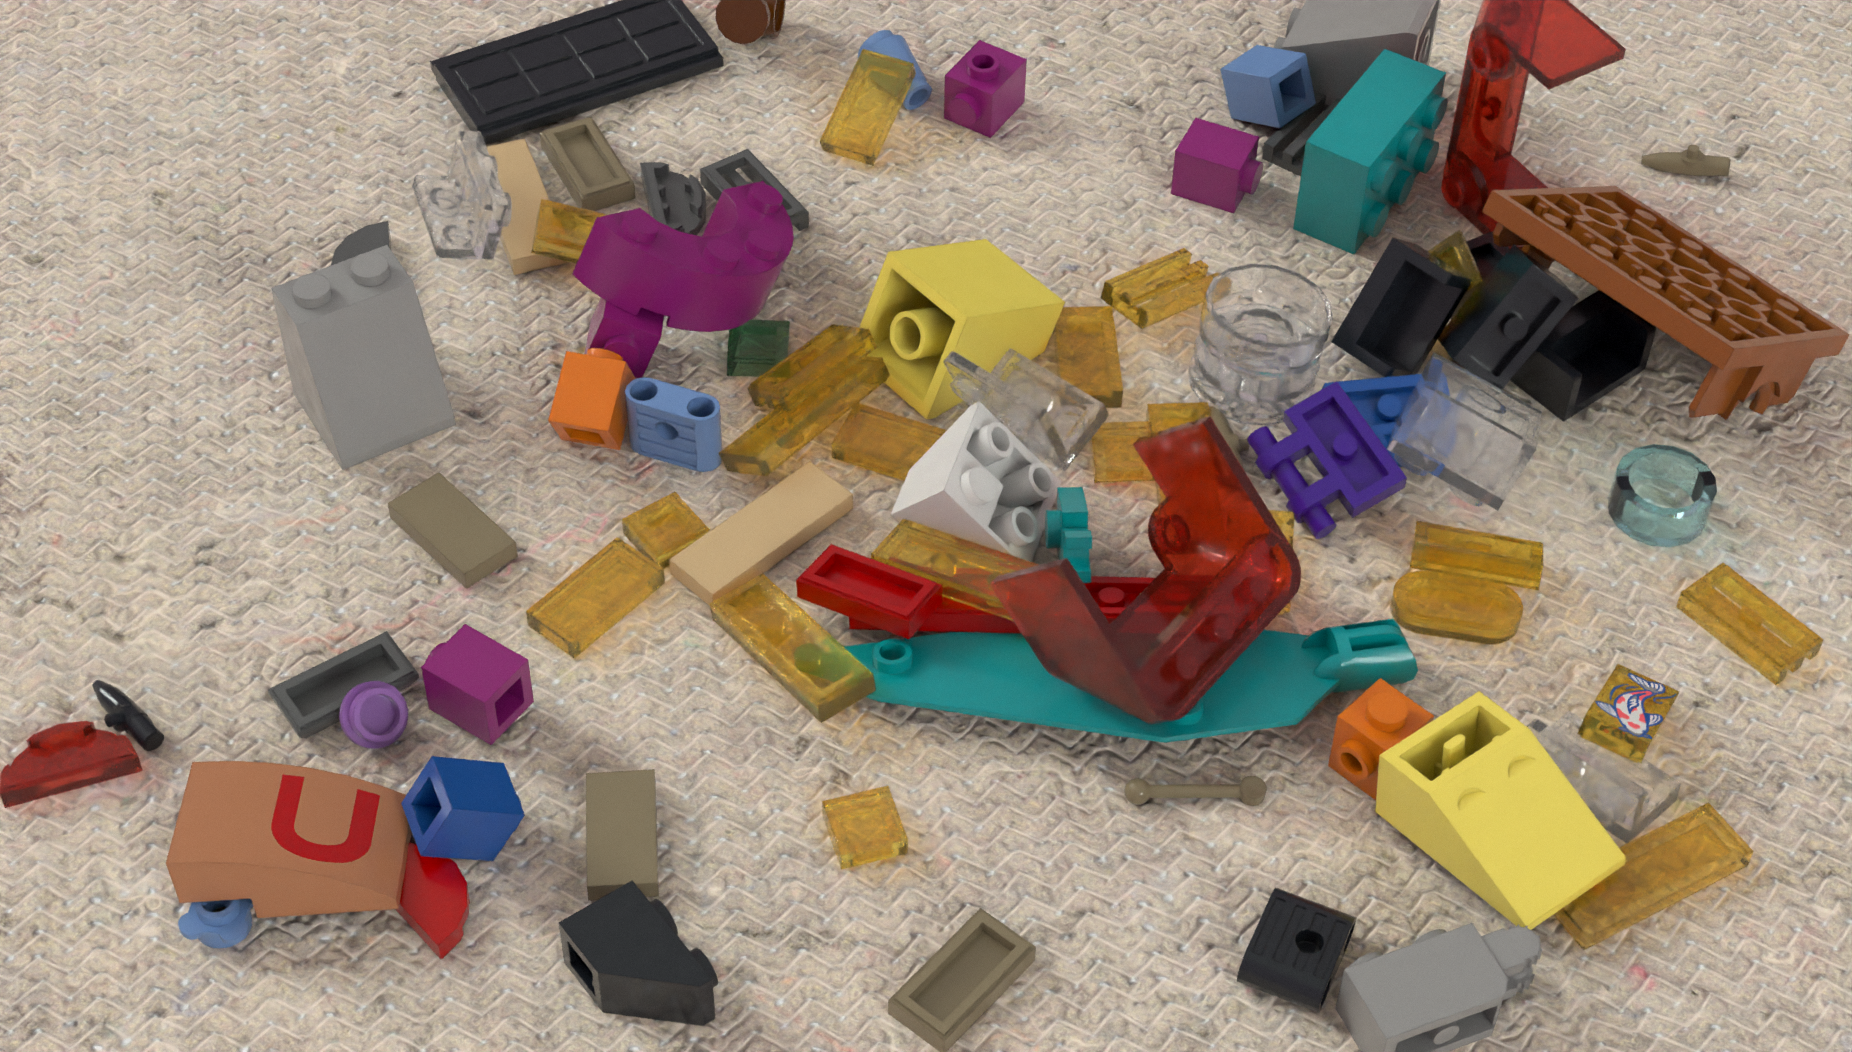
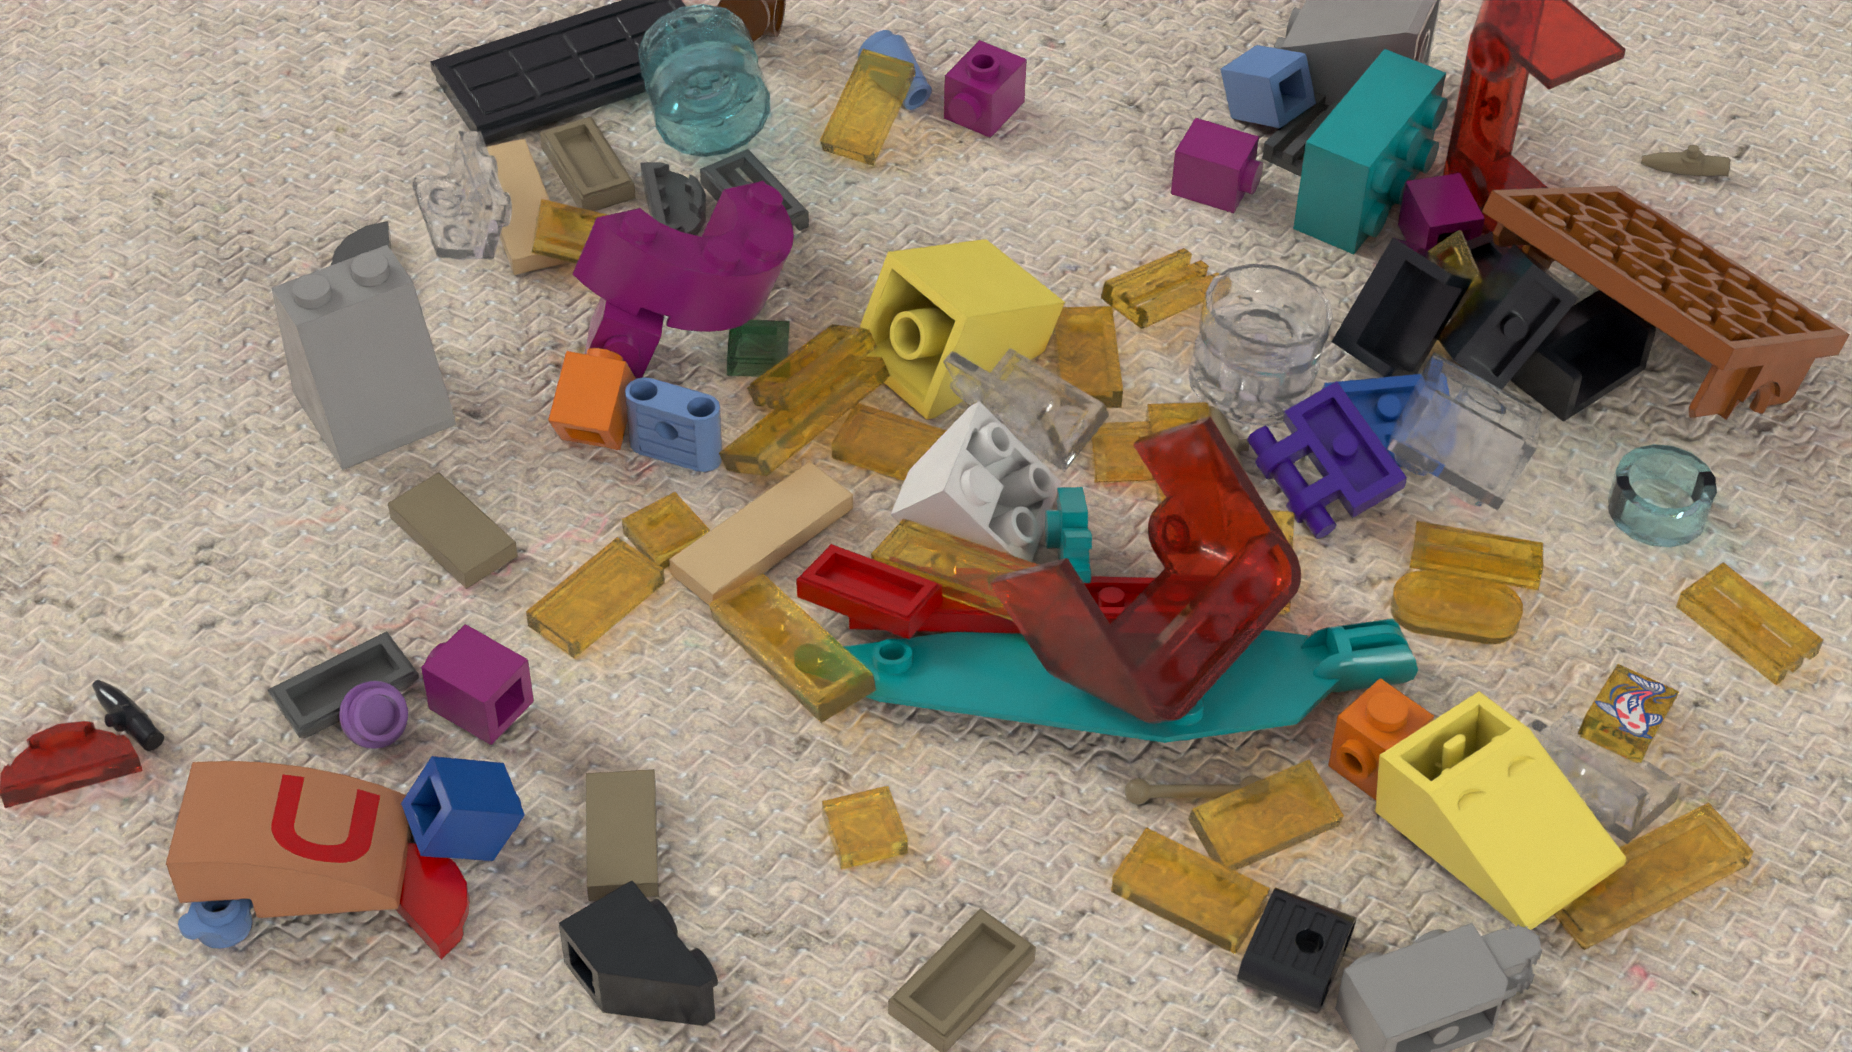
none -> clear light blue wheel [638,4,770,157]
none -> clear yellow tile [1111,827,1270,954]
none -> clear yellow tile [1188,759,1344,877]
none -> magenta brick [1398,173,1485,260]

